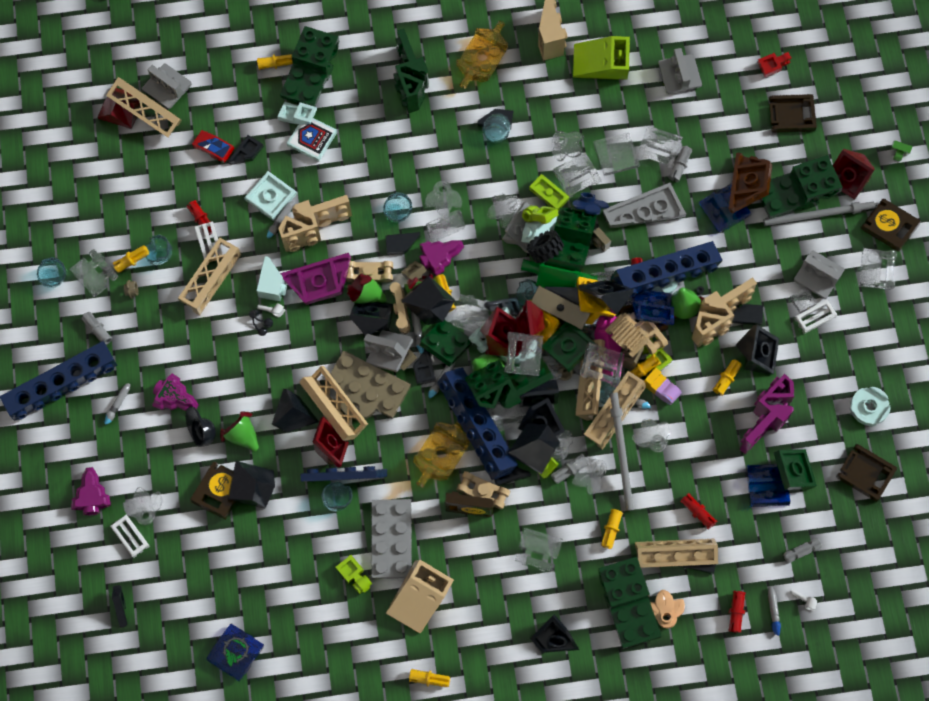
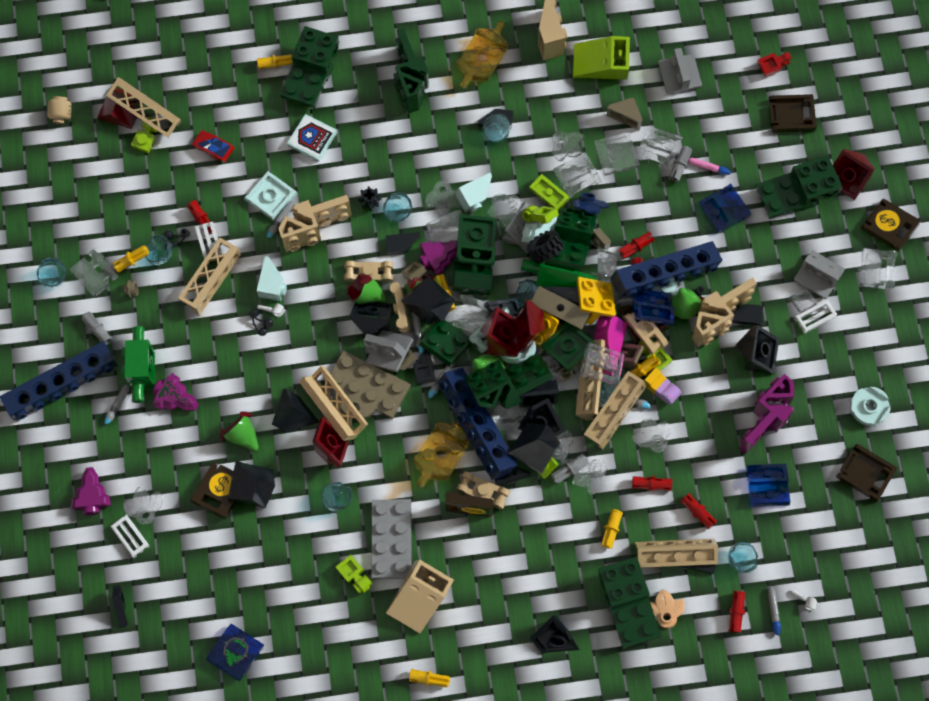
light grey bracket [142,63,192,109] -> none
black cap [185,406,216,447] -> none
black tile [228,135,264,165] -> none
light aqua slope [277,102,317,125] -> none
magenta wing [280,252,351,305] -> none
dark blue wing [300,466,387,482] -> none
clear plate [504,332,543,376] -> none
clear plate [515,528,563,572] -> none
black slope [578,279,633,315] -> none
light grey wing [602,183,686,228] -> none
tan brick [605,313,650,357] -> none
light grey bar [610,392,634,510] -> none
yellow axle [712,359,742,396] -> none
reddish brown wing [729,152,772,213] -> none
light grey bar [763,201,875,226] -> none
dark green plate [774,449,817,490] -> none
light grey axle [783,538,822,563] -> none
bright green tile [890,141,913,162] -> none
none -> tan head [47,96,72,124]
none -> green brick [122,326,155,403]
none -> lime plate [131,117,158,154]
none -> black piece [164,228,190,251]
none -> black gear [358,186,382,211]
none -> dark green piece [452,214,497,295]
none -> light aqua slope [455,173,492,213]
none -> clear slope [597,247,617,282]
none -> dark tan slope [606,97,643,131]
none -> red axle [619,231,655,259]
none -> red pin [632,476,672,492]
none -> bright pink piece [688,158,731,175]
none -> clear light blue hair [728,542,758,573]

